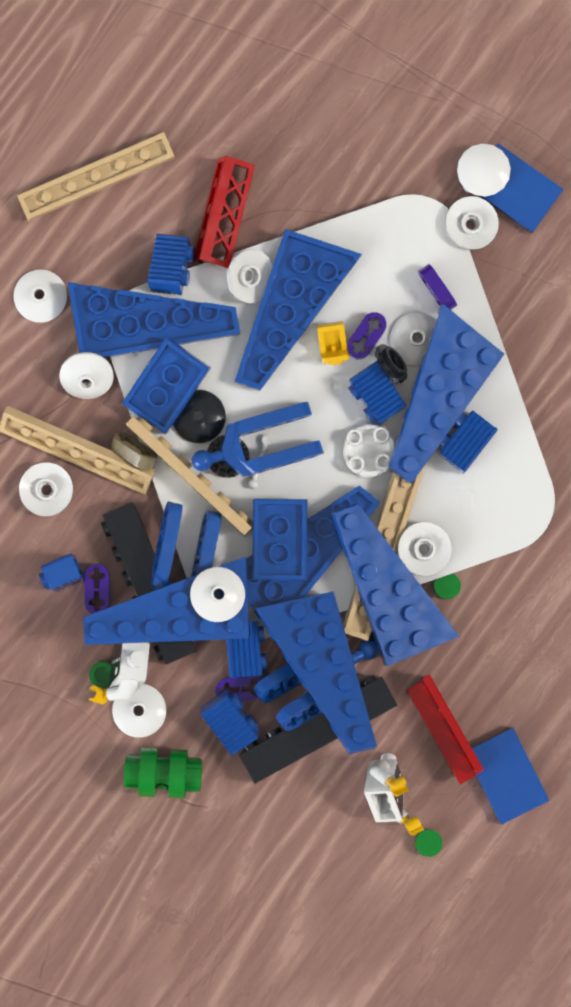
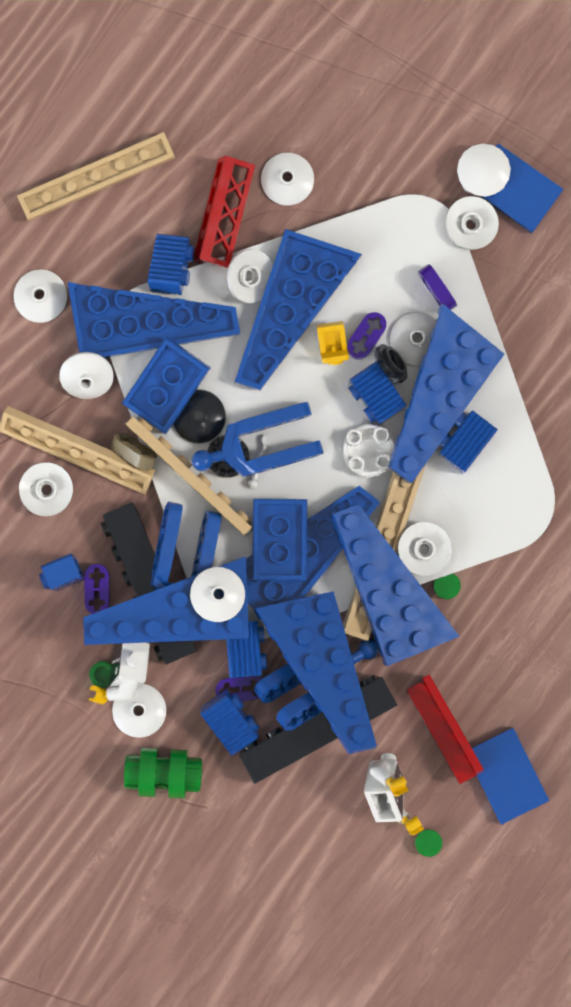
none -> white dish [261,153,314,206]

